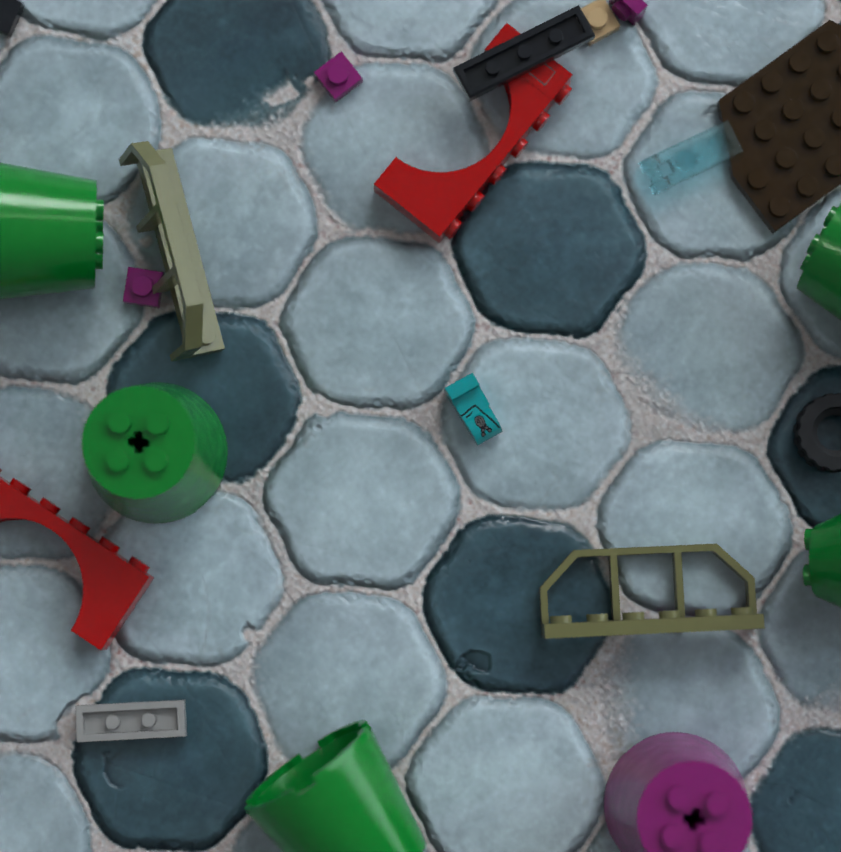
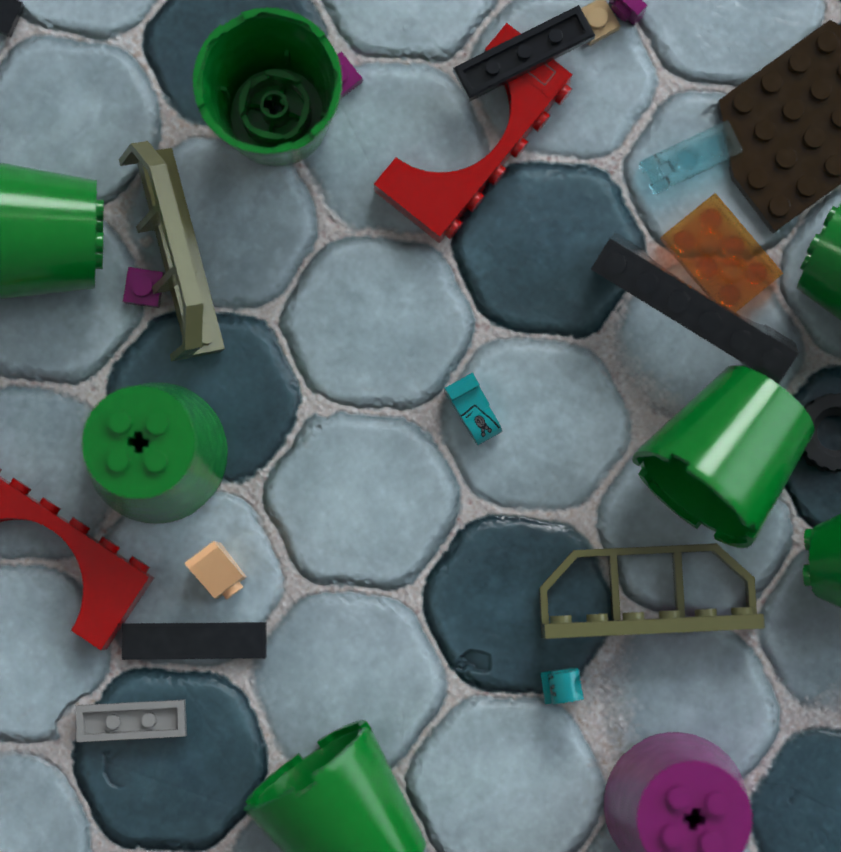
none -> black tile [122,622,267,660]
none -> light nougat slope [184,541,246,600]
none -> green cone [193,8,342,167]
none -> teal leg [540,667,584,704]
none -> black arch [591,232,799,384]
none -> green cone [632,365,815,548]
none -> clear orange plate [660,193,784,312]

